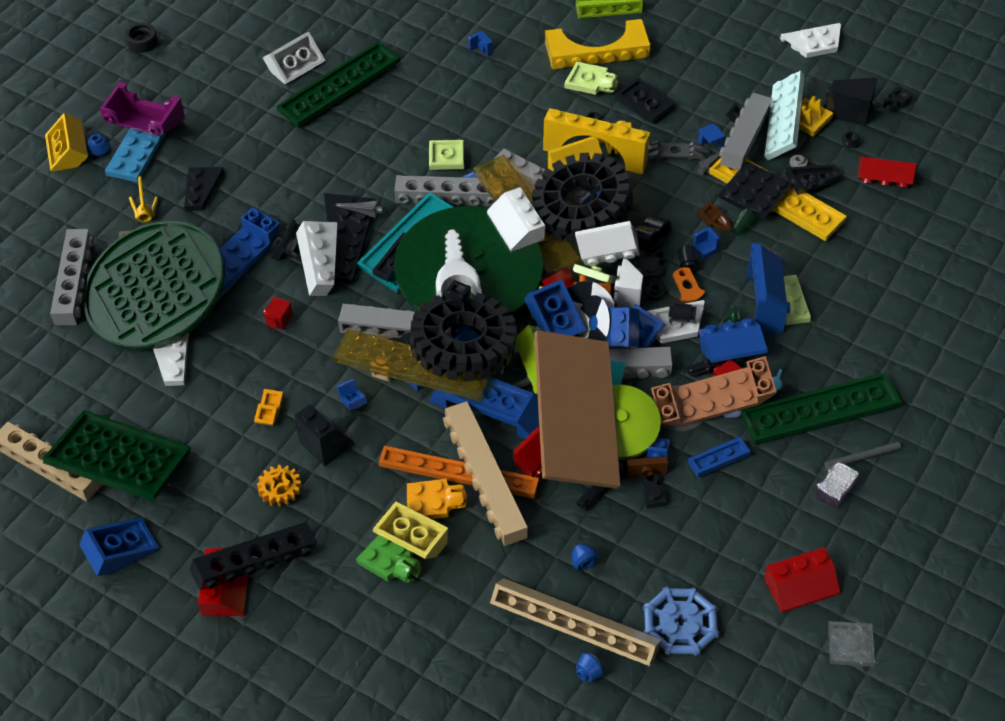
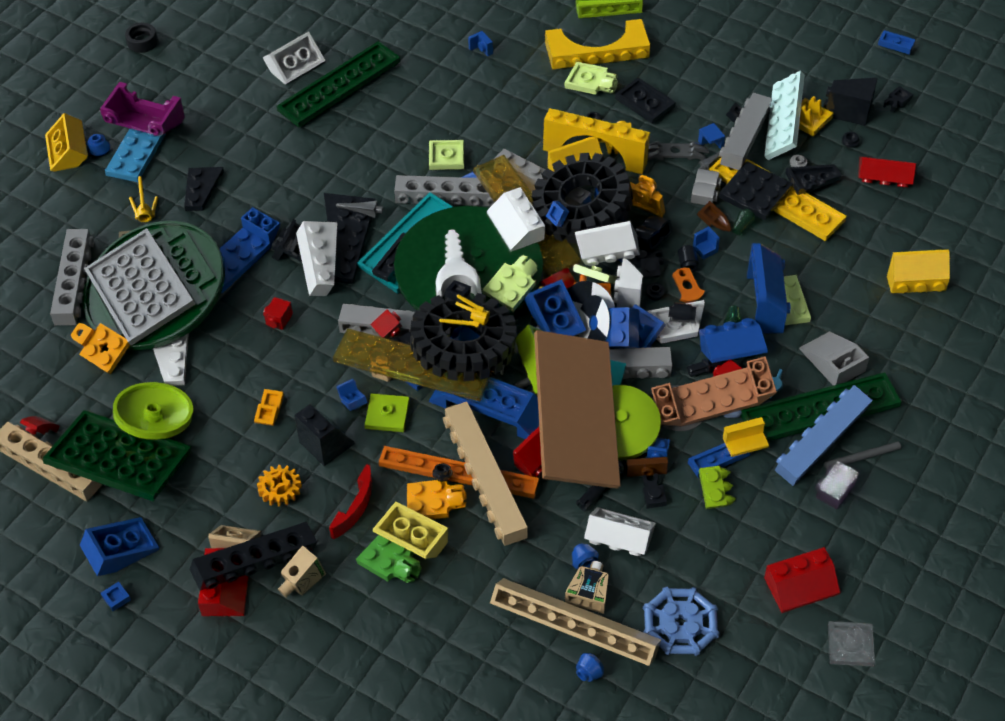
white wing [780,23,841,58] -> none
none -> red slope [20,416,60,435]
none -> light orange plate [71,323,130,374]
none -> light grey plate [84,228,196,346]
none -> blue plate [101,582,131,611]
none -> lime dish [113,382,193,439]
none -> tan slope [208,525,261,557]
none -> tan torso [278,546,326,598]
none -> red slope [329,464,372,539]
none -> lime plate [365,394,410,432]
none -> red brick [370,309,402,340]
none -> black plate [432,464,453,481]
none -> yellow plant [439,294,490,328]
none -> yellowish green plate [483,255,537,312]
none -> blue plate [546,201,569,227]
none -> torso [565,561,609,614]
none -> white slope [584,507,656,556]
none -> light orange plate [630,175,665,217]
none -> light grey brick [691,168,722,205]
none -> lime plate [699,466,736,509]
none -> yellow panel [723,417,769,457]
none -> medium blue brick [775,385,873,486]
none -> light grey slope [799,332,869,385]
none -> blue plate [878,30,916,54]
none -> yellow slope [887,249,950,293]

